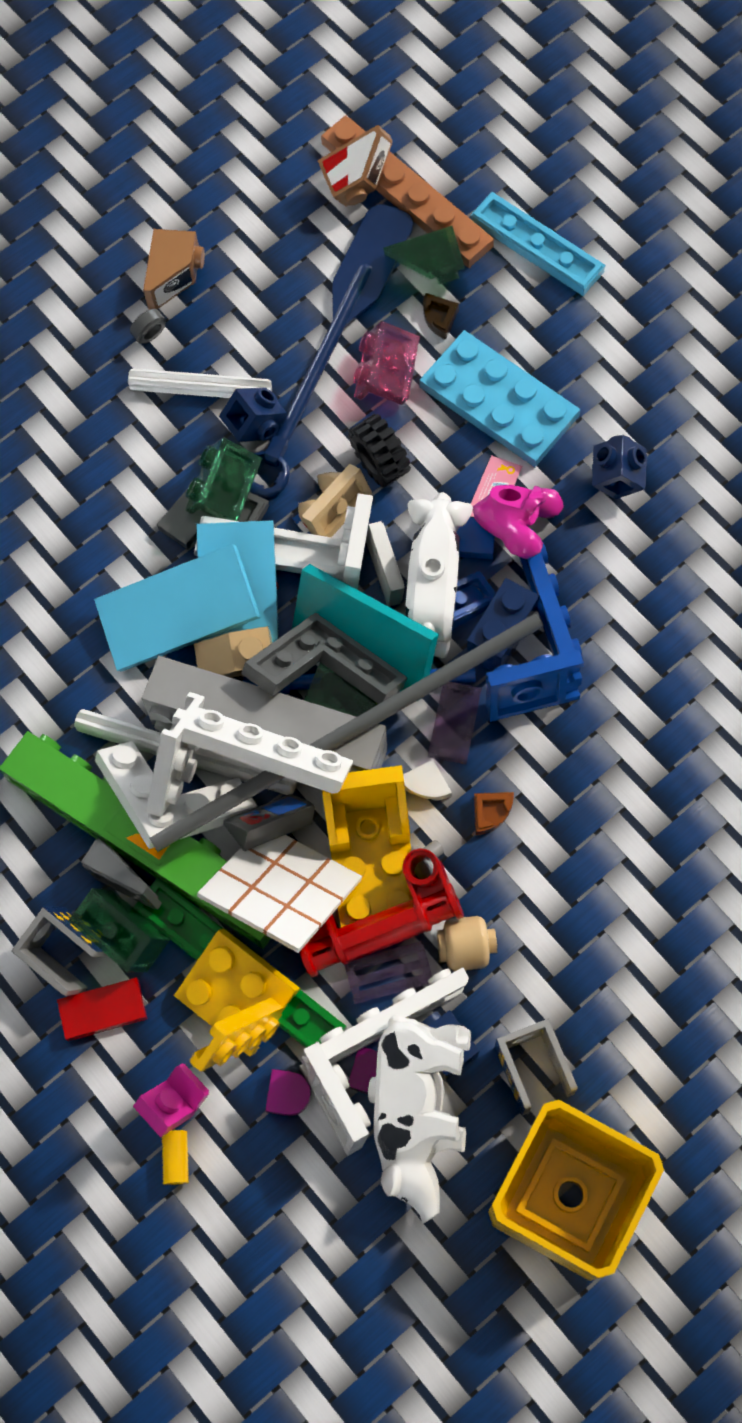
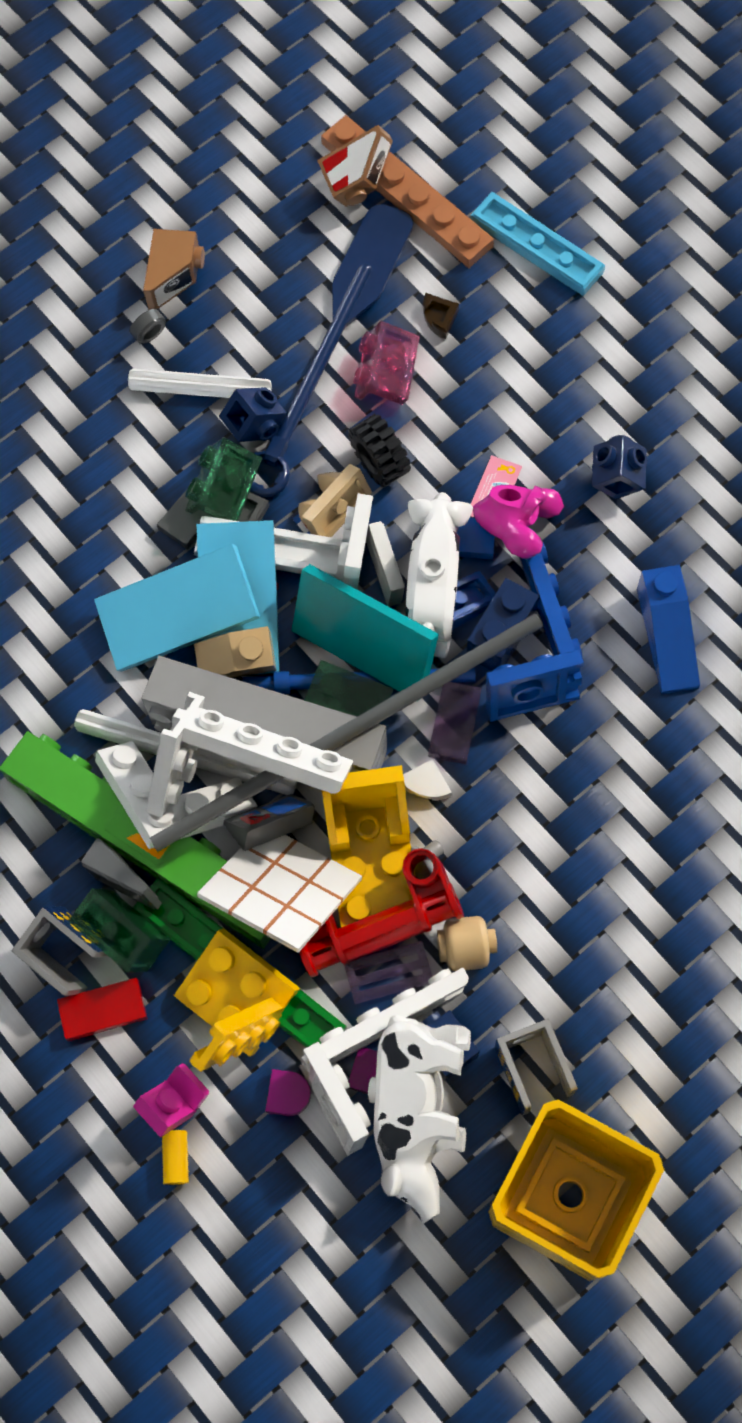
dark grey plate [241,613,408,704] -> none
clear green slope [383,226,465,285] -> none
medium azure plate [419,330,580,467] -> none
dark orange tile [474,792,514,835] -> none
none -> blue slope [636,565,700,694]

